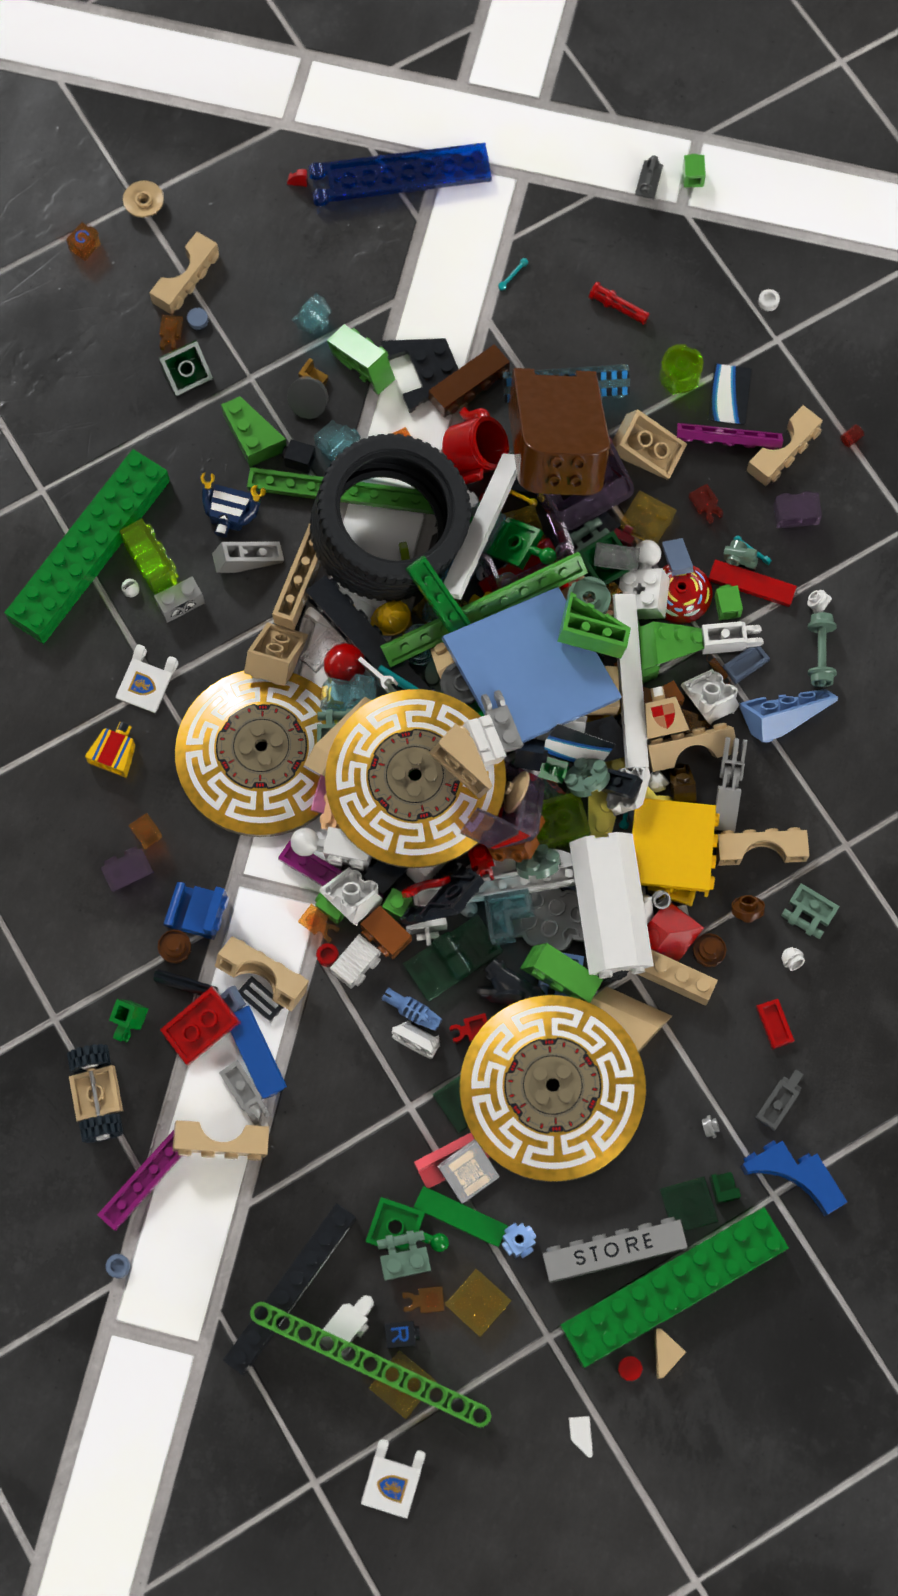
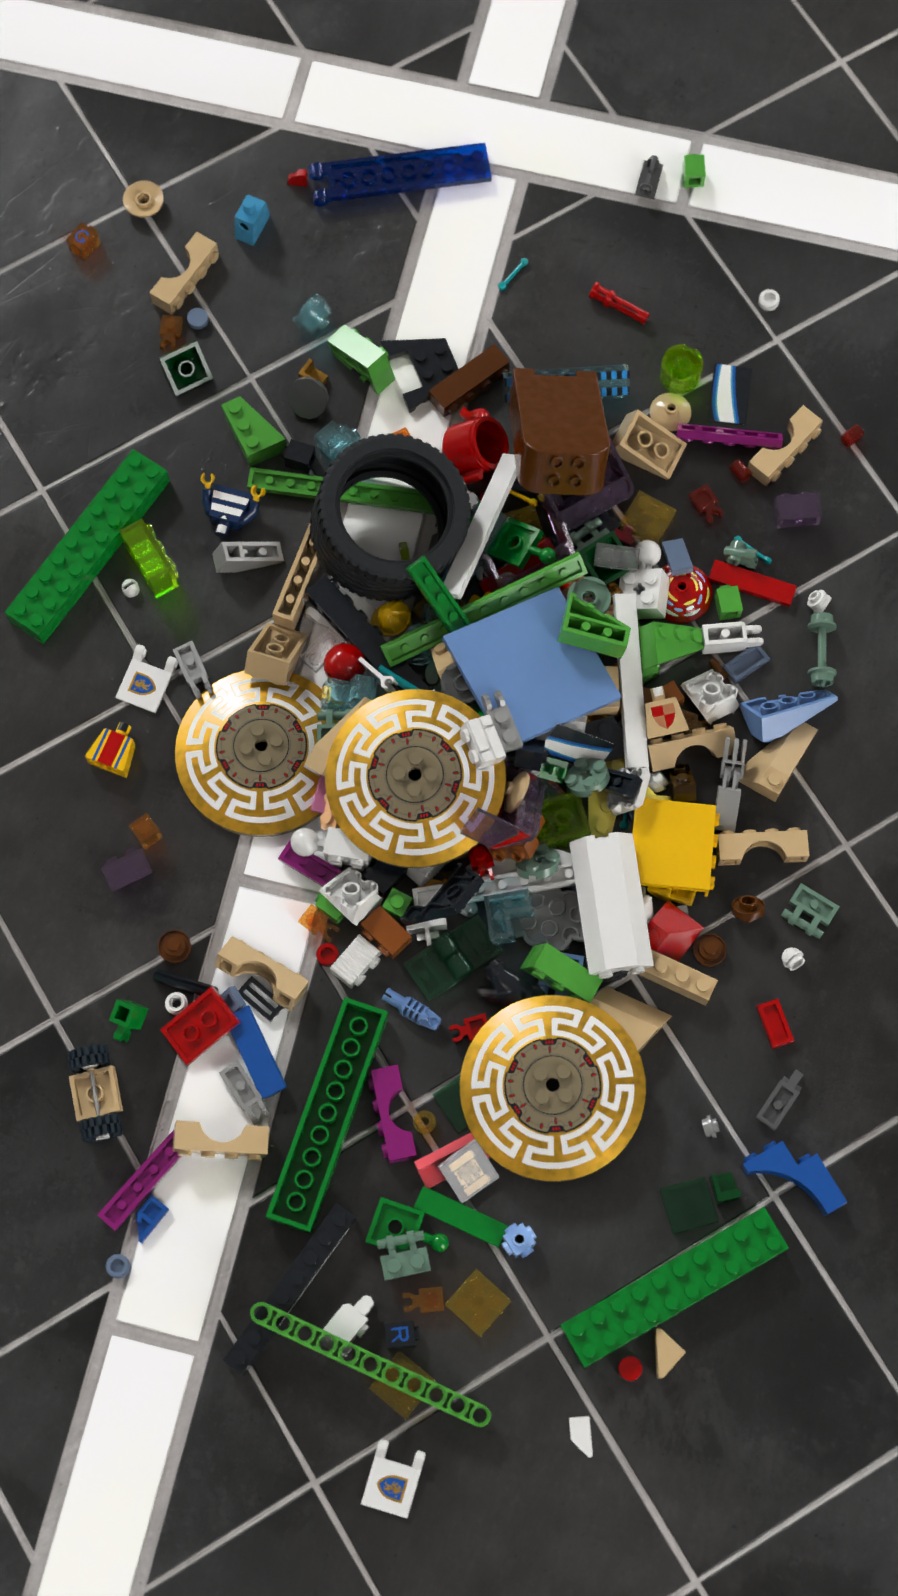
light grey brick [154,576,205,623] -> none
blue piece [163,882,229,940] -> none
white slope [391,1020,440,1059] -> none
red piece [402,876,451,898] -> none
tan slope [429,723,492,799] -> none
light grey brick [543,1217,688,1283] -> none
light grey hinge [652,890,671,909] -> none
none -> blue tile [136,1195,170,1244]
none -> white plate [165,992,188,1015]
none -> light grey hinge [173,641,214,699]
none -> dark azure torso [234,195,270,246]
none -> green brick [266,997,389,1235]
none -> magenta arch [368,1065,417,1164]
none -> clear yellow plate [413,1110,436,1134]
none -> tan dish [649,393,691,432]
none -> clear red hinge [729,459,752,483]
none -> tan wedge [739,722,818,802]

